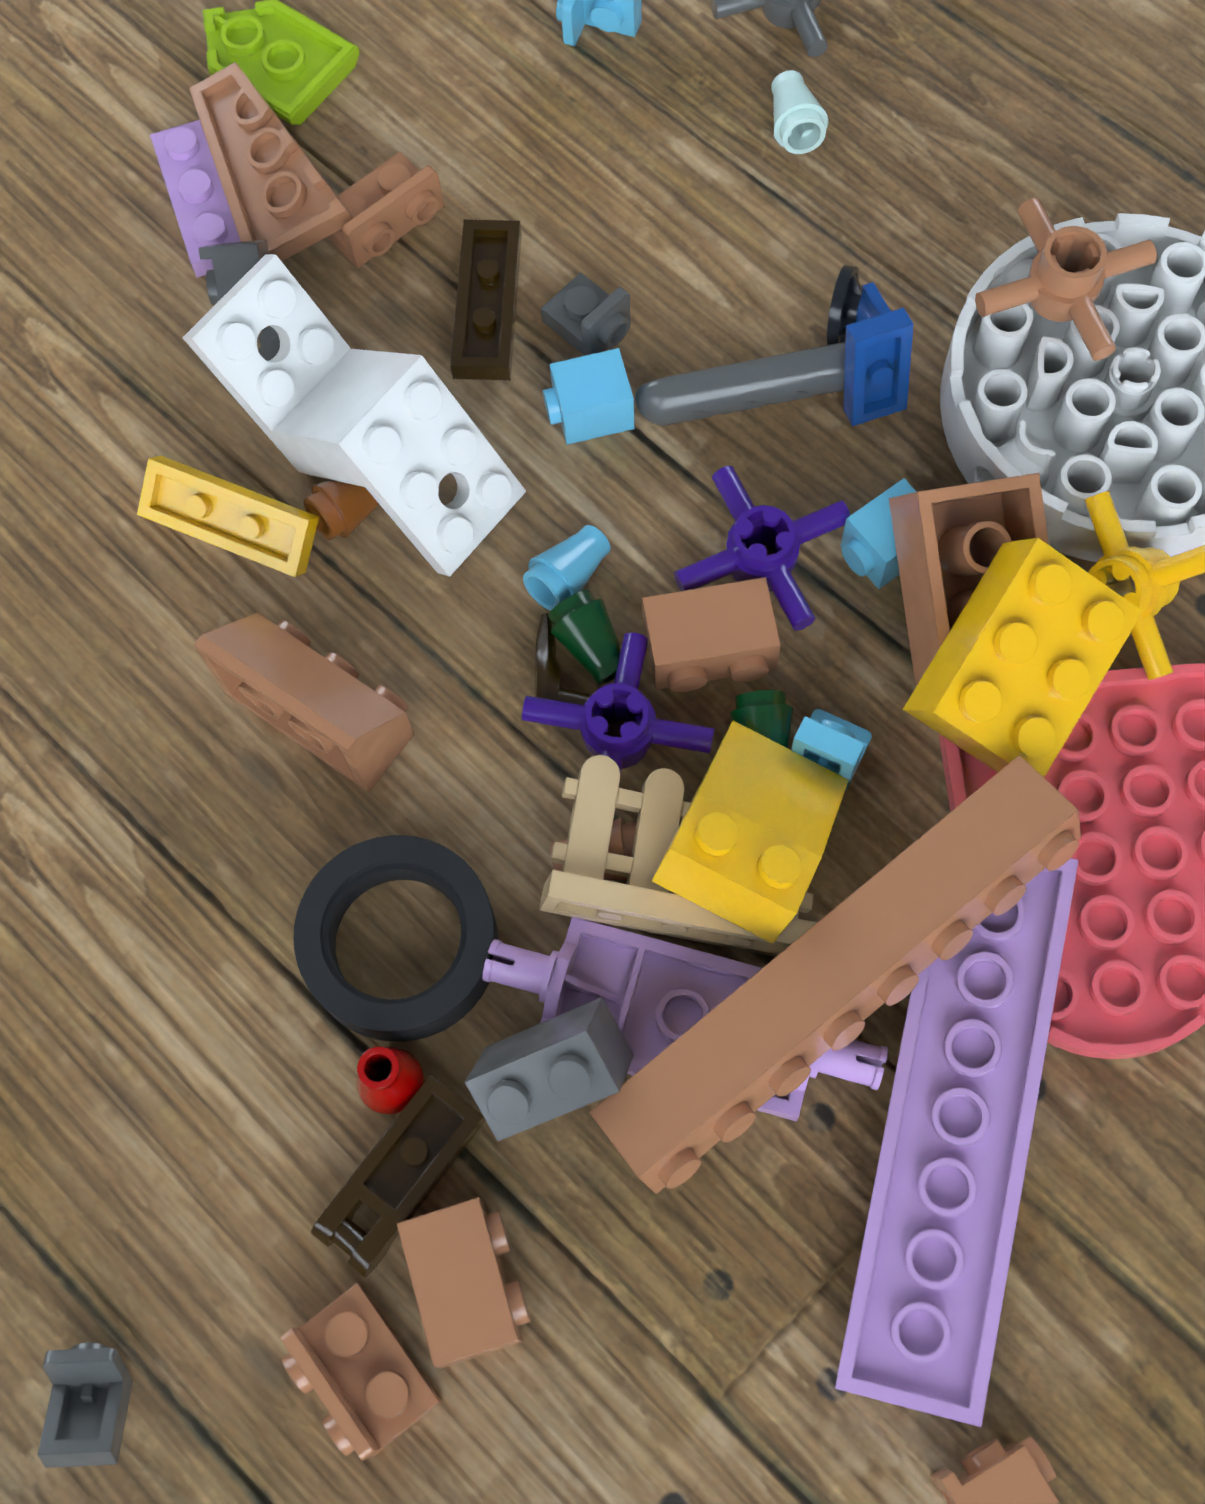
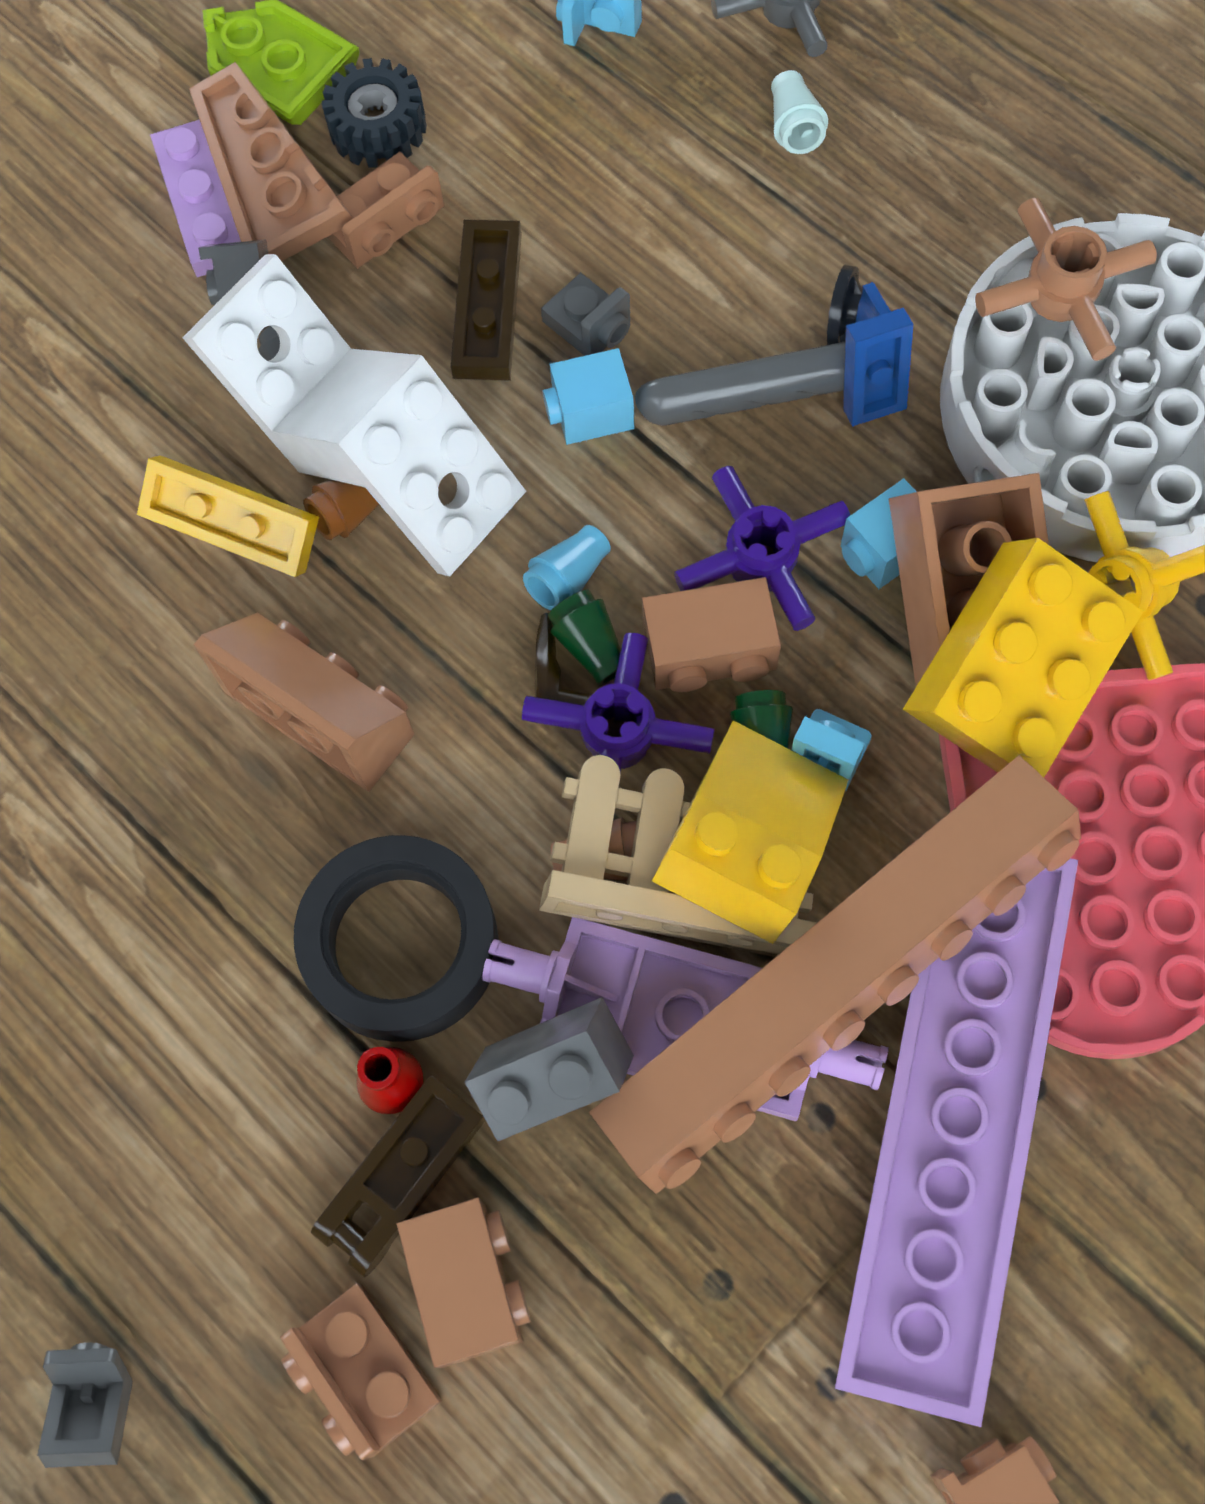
none -> black bush [322,58,427,168]

